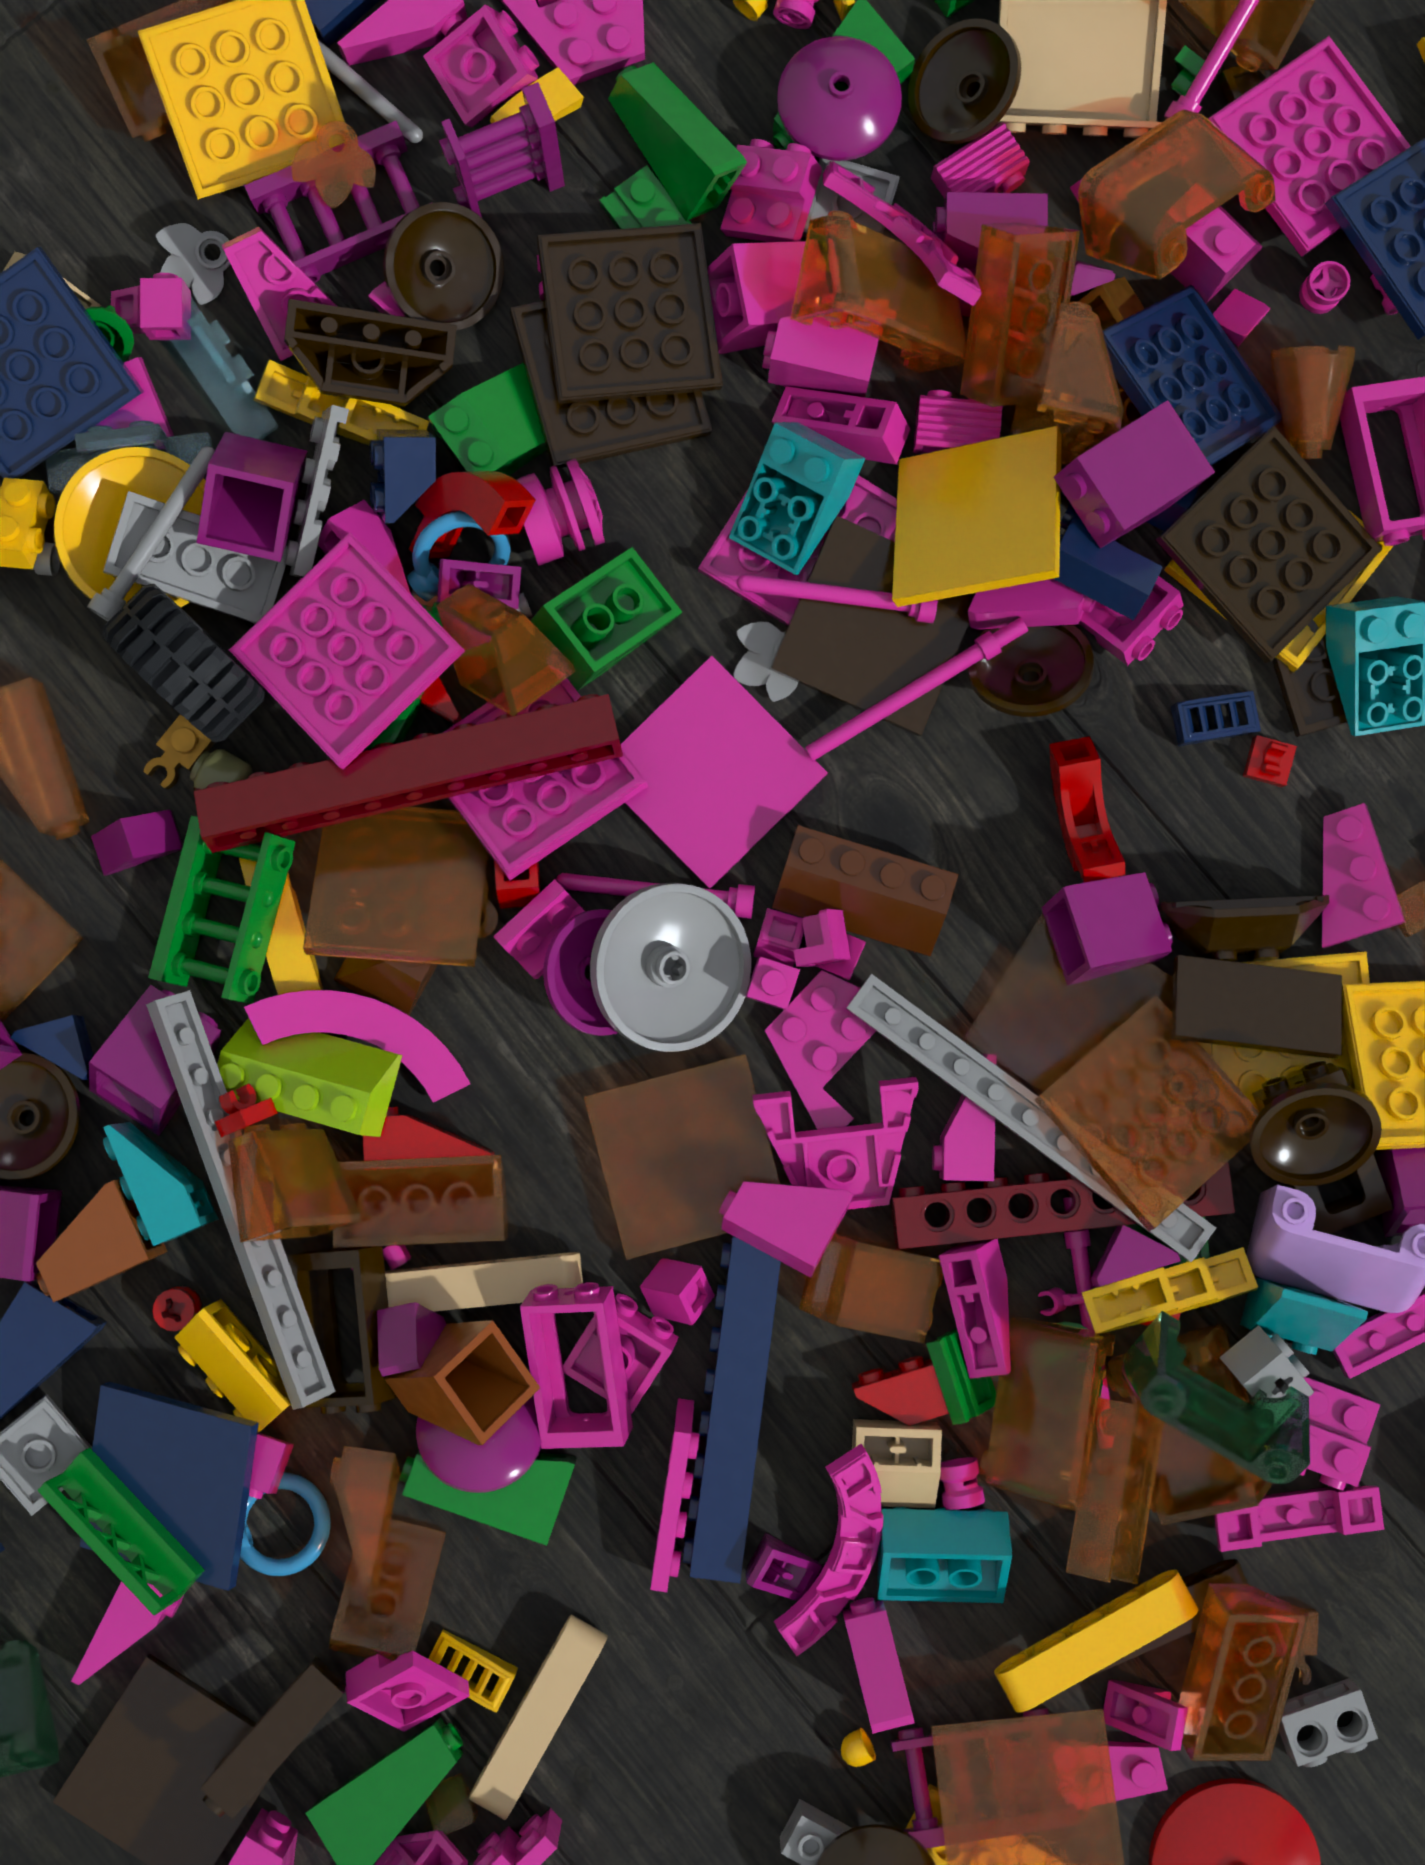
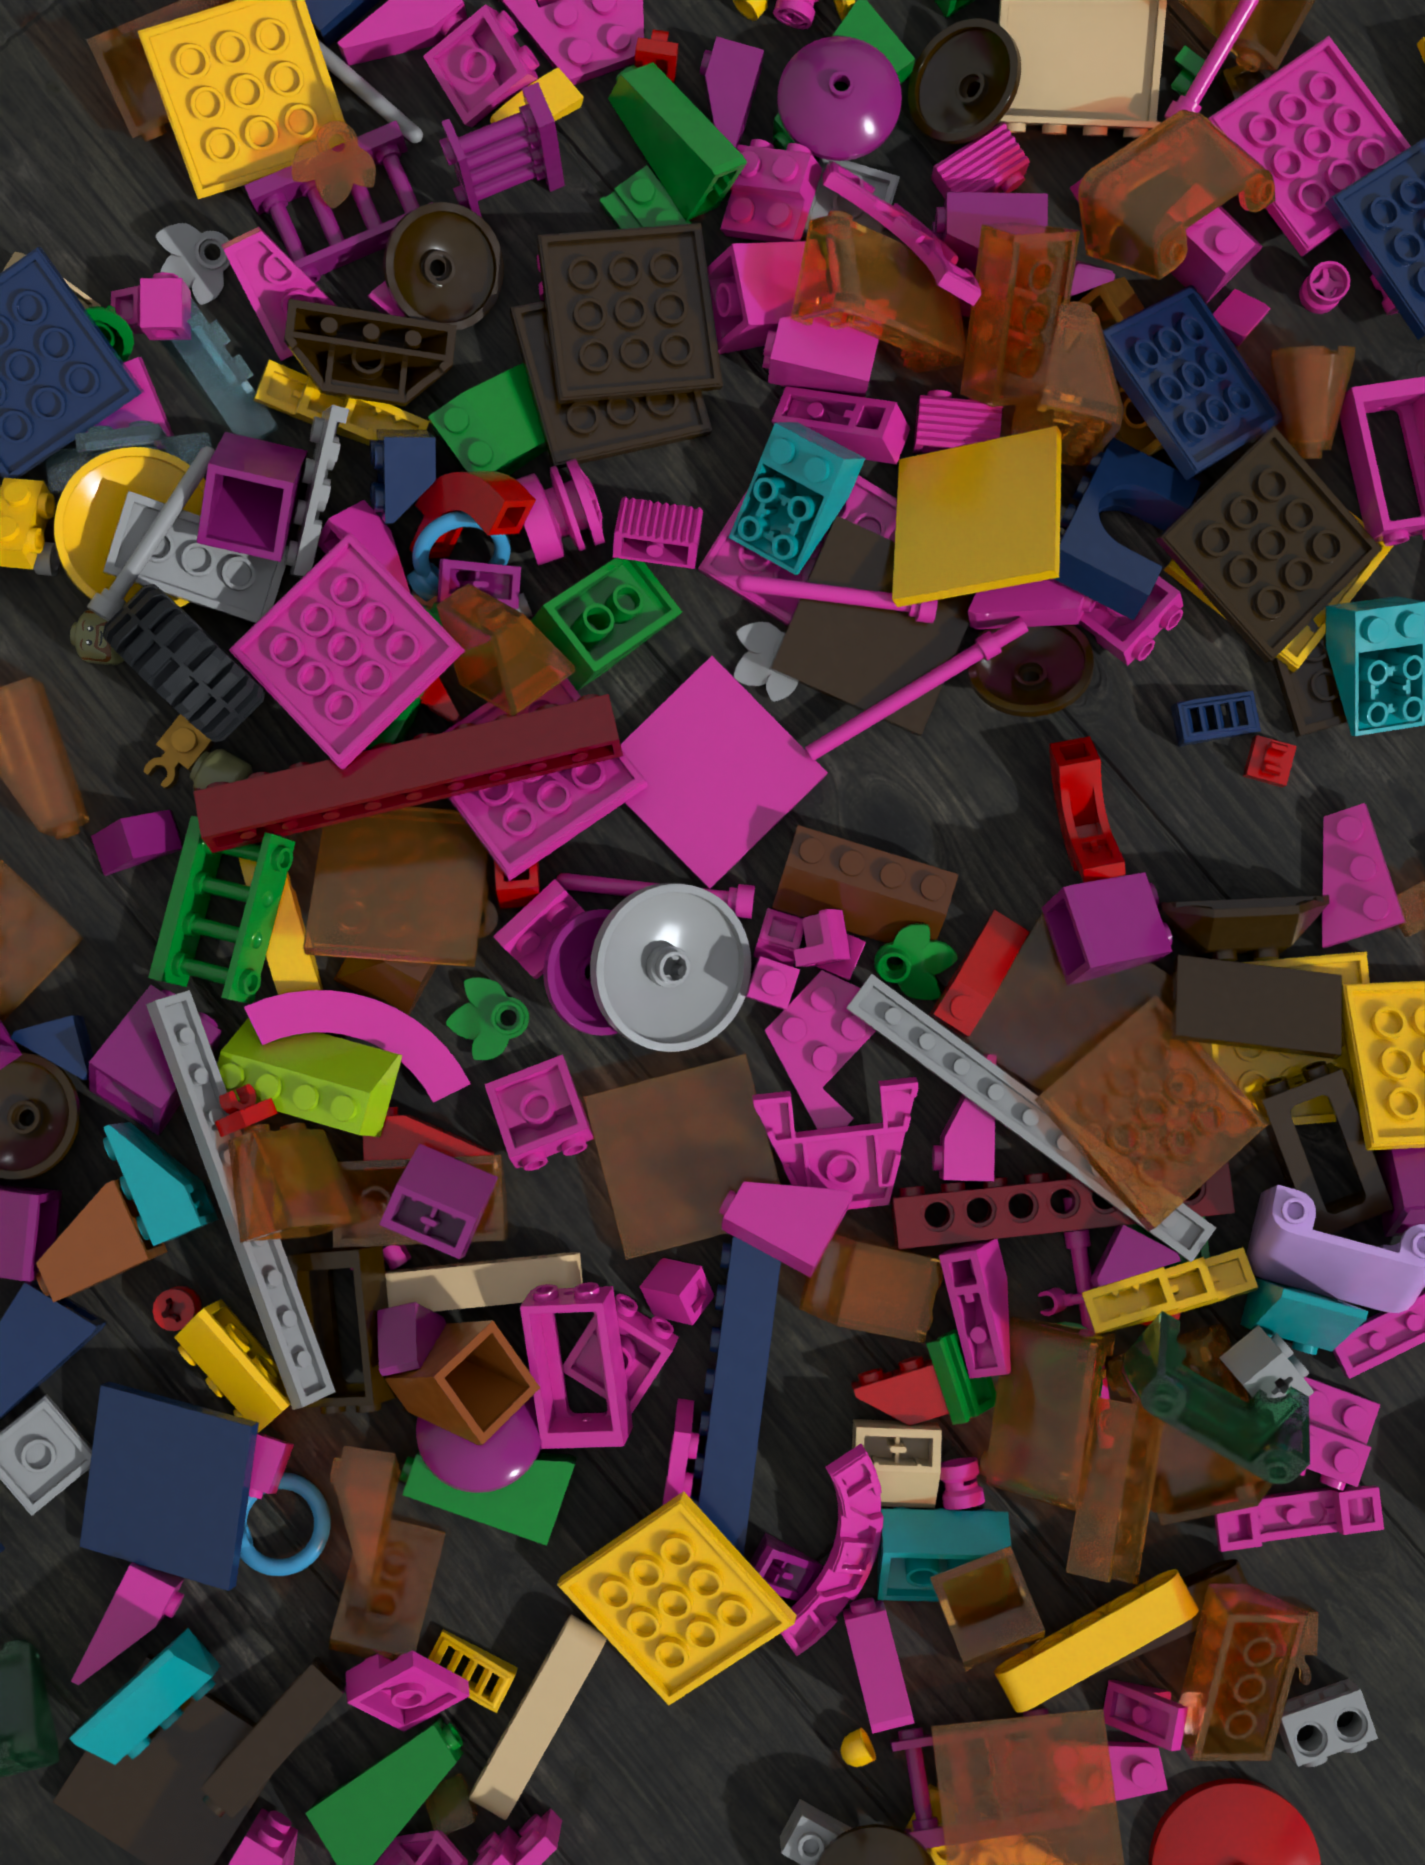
green fence [37,1448,205,1616] -> none
magenta slope [1054,400,1215,548] -> none
dark brown dish [1249,1083,1382,1186] -> none
none -> teal slope [69,1628,221,1765]
none -> olive head [70,610,125,666]
none -> magenta slope [379,1144,499,1259]
none -> green plate [446,977,530,1060]
none -> dark pink plate [484,1054,594,1171]
none -> yellow tile [557,1491,797,1706]
none -> dark pink brick [613,496,703,569]
none -> red tile [635,29,679,84]
none -> magenta slope [699,36,764,148]
none -> green plate [874,923,958,1000]
none -> red slope [928,910,1030,1037]
none -> clear orange slope [930,1546,1045,1671]

